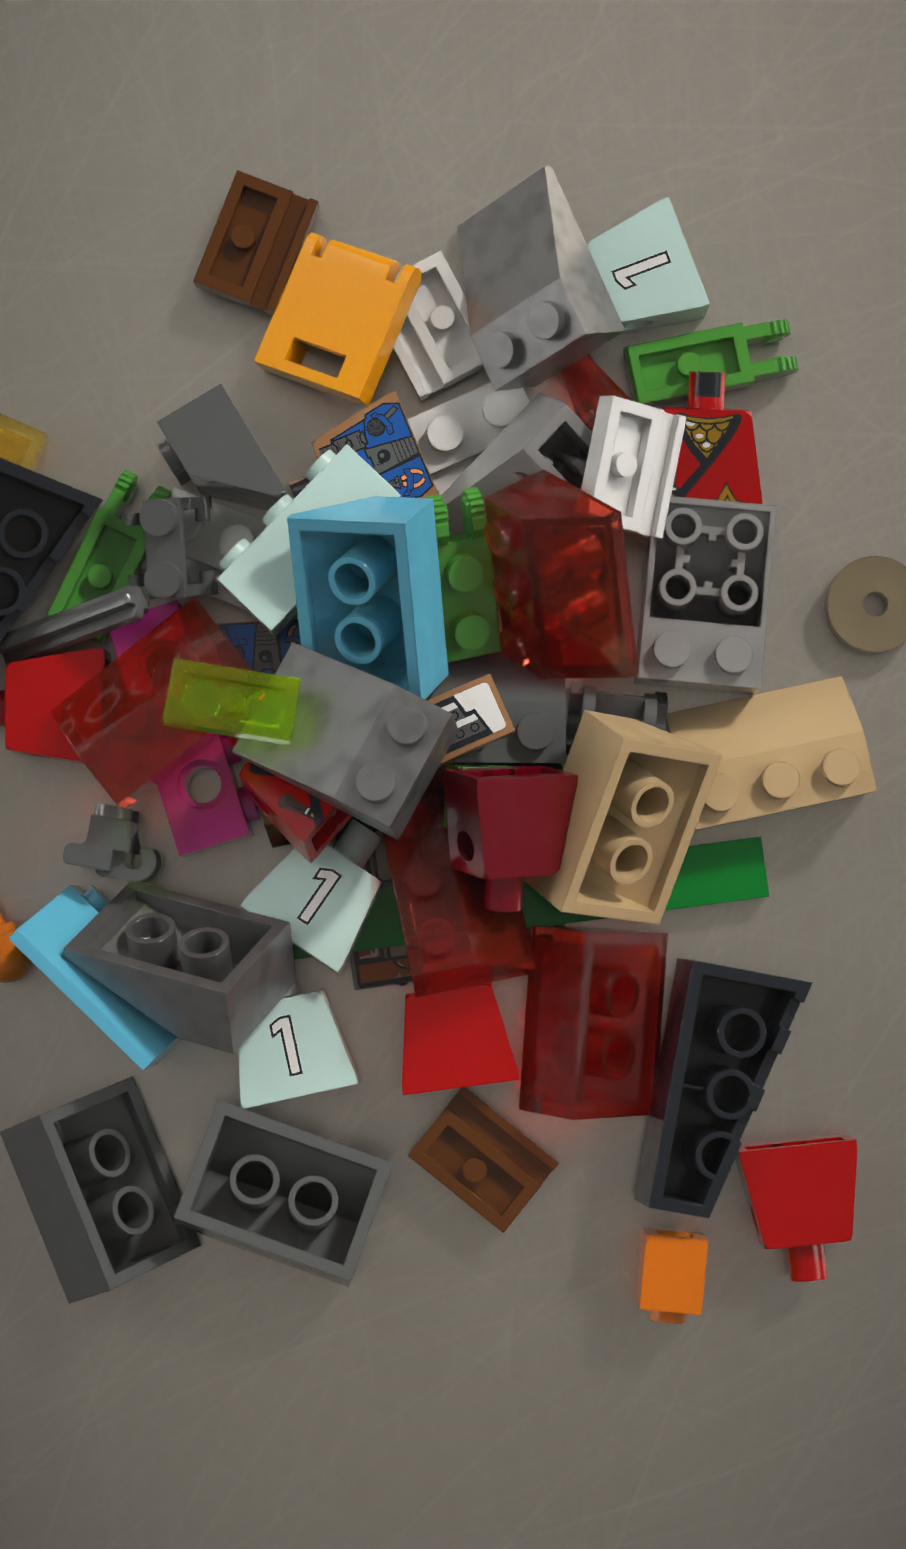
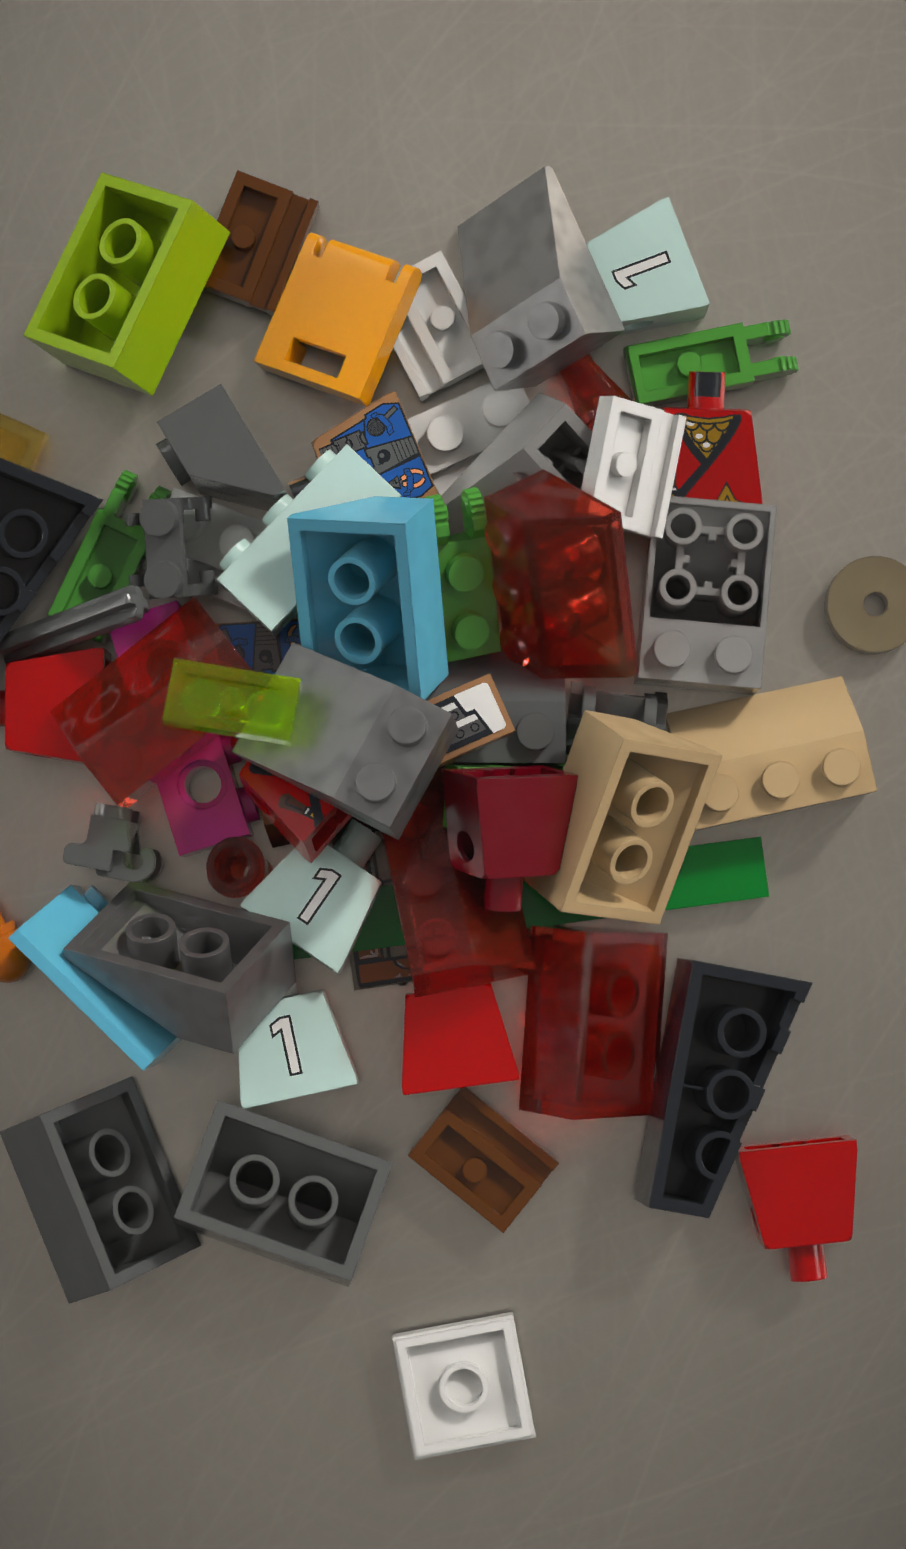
orange brick [636,1228,708,1324] -> none
none -> lime brick [23,172,230,396]
none -> clear red cone [206,836,273,898]
none -> white plate [392,1312,536,1460]

